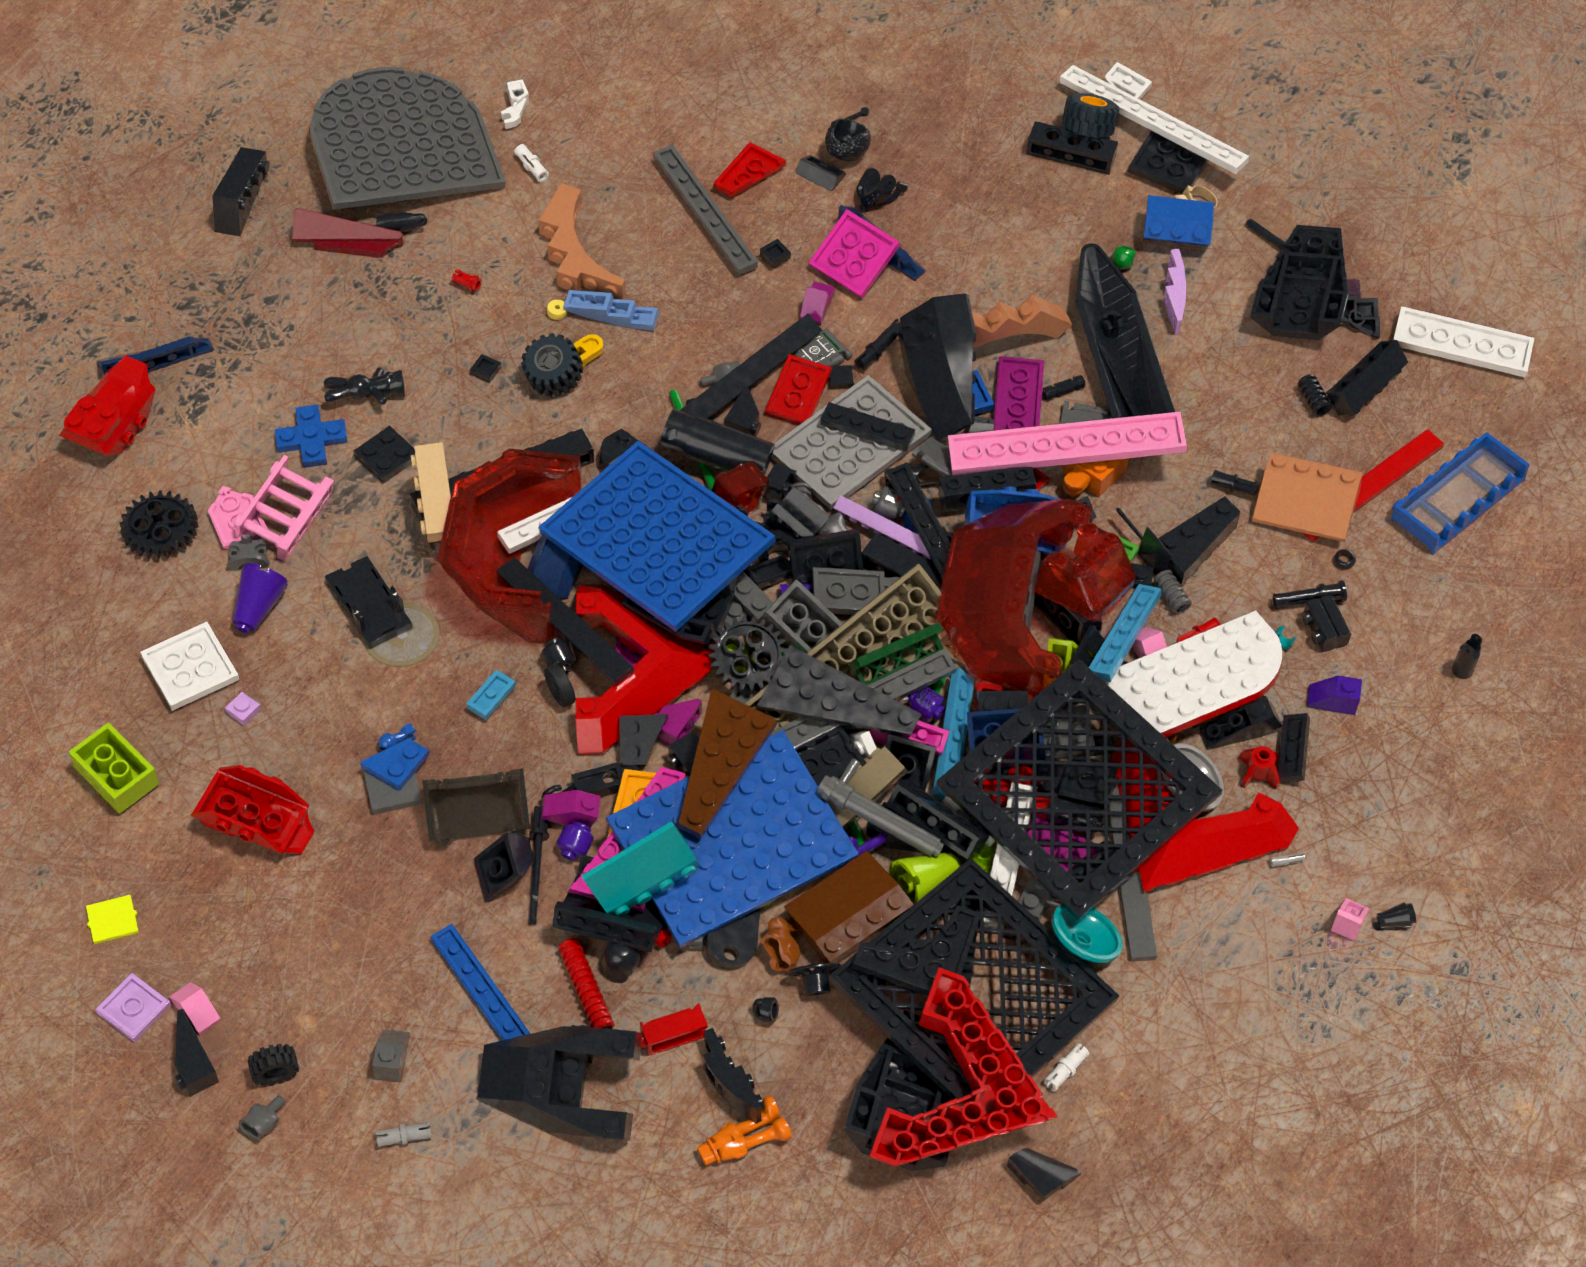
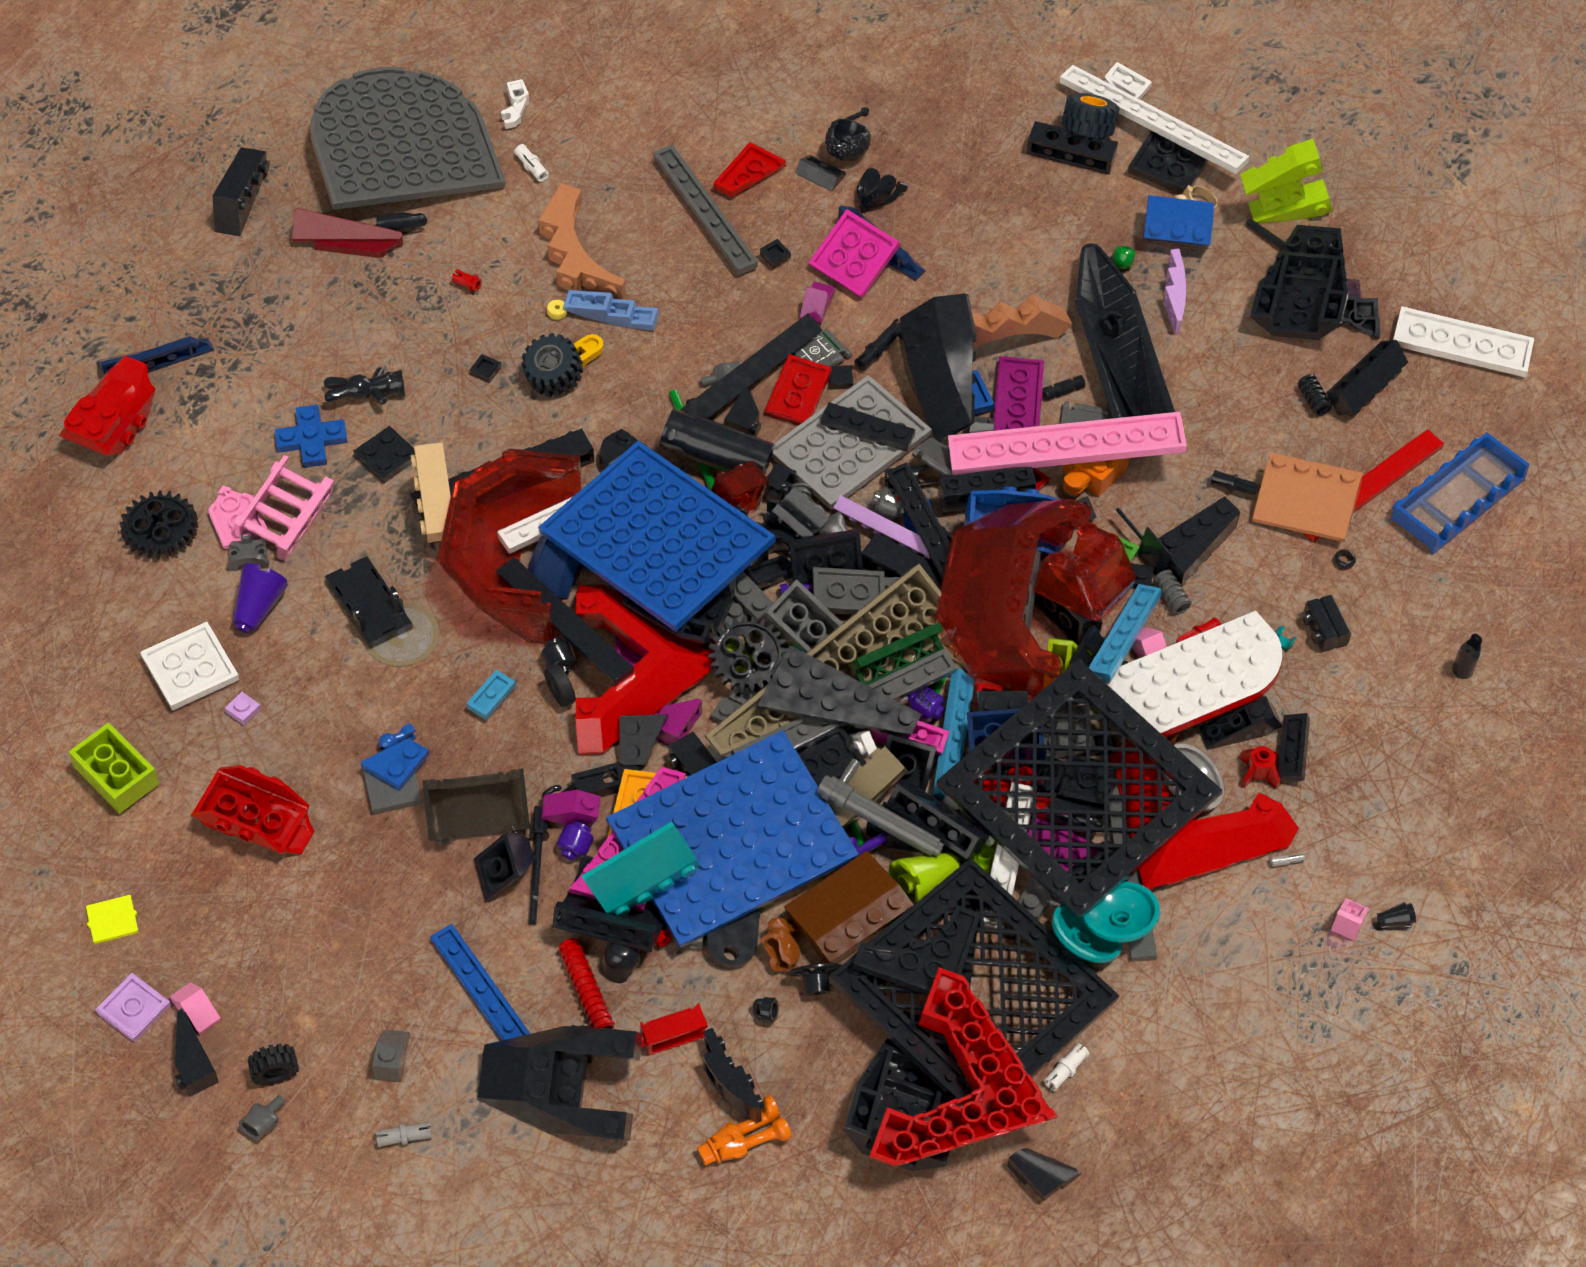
reddish brown wing [679,688,777,839] -> none
black pin [1272,580,1347,609] -> none
dark purple slope [1307,675,1362,715] -> none
none -> teal dish [1083,881,1160,942]
none -> lime wedge [1240,139,1333,224]

